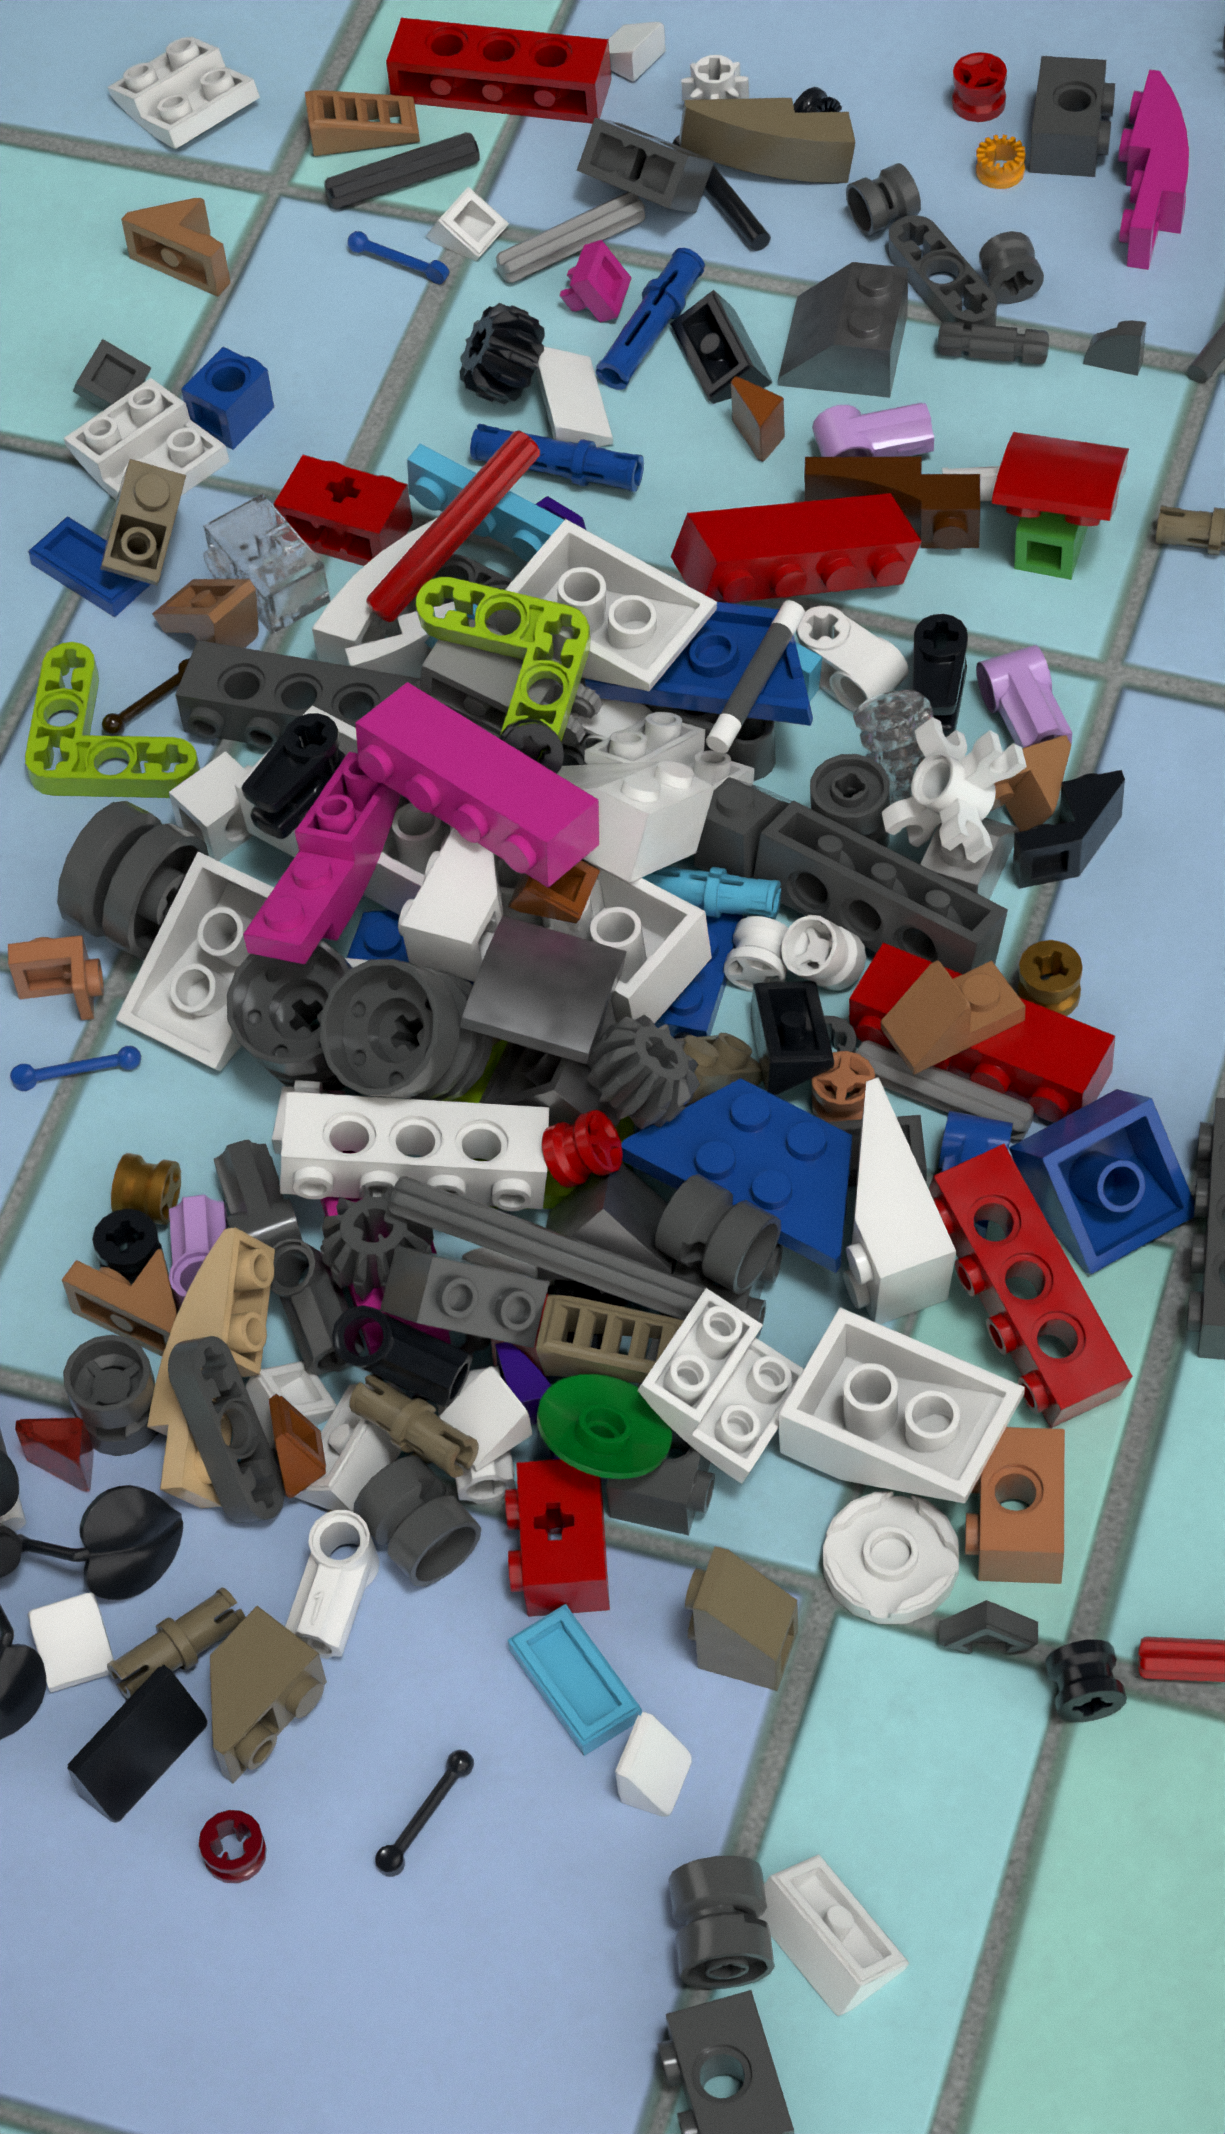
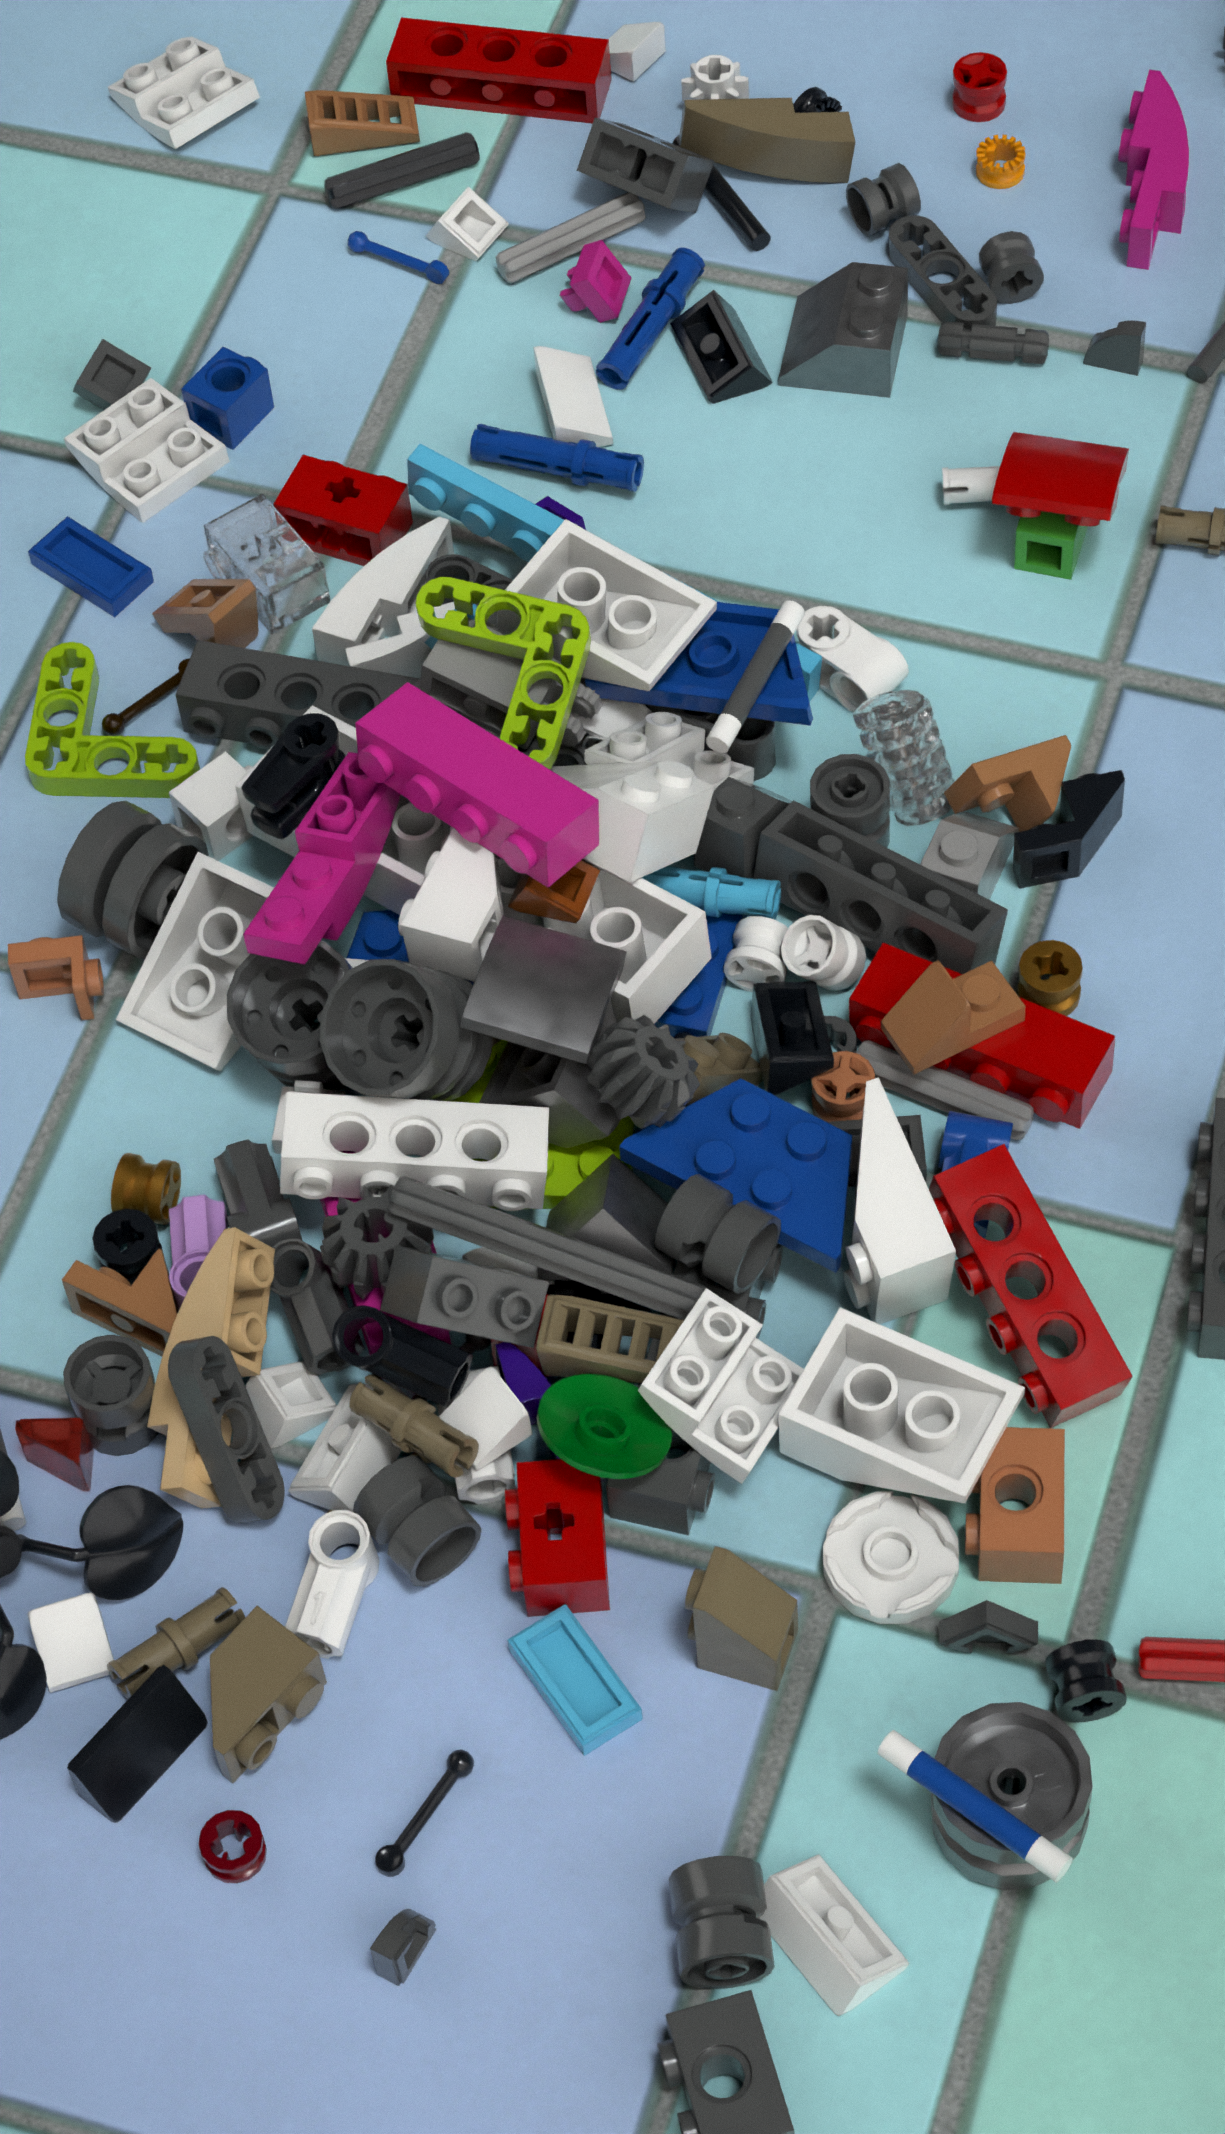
blue hinge [10,1046,141,1091] -> none
dark tan slope [100,459,186,586] -> none
medium nougat slope [121,198,231,297] -> none
dark orange slope [269,1394,326,1499] -> none
red axle [366,430,540,623] -> none
black gear [459,303,545,405] -> none
black wheel [499,718,564,774] -> none
red wheel [542,1109,623,1188] -> none
white slope [615,1712,692,1817] -> none
red brick [671,493,922,603] -> none
dark orange slope [731,376,785,462] -> none
reddish brown slope [804,456,980,550] -> none
lavender piece [812,403,934,457] -> none
white pin [881,717,1027,863] -> none
black piece [913,614,968,737] -> none
lavender piece [976,645,1072,748] -> none
blue slope [1009,1089,1194,1274] -> none
dark grey brick [1030,56,1116,177] -> none
none -> dark grey tile [370,1909,436,1986]
none -> blue bar [877,1730,1073,1882]
none -> flat silver wheel [931,1702,1093,1890]

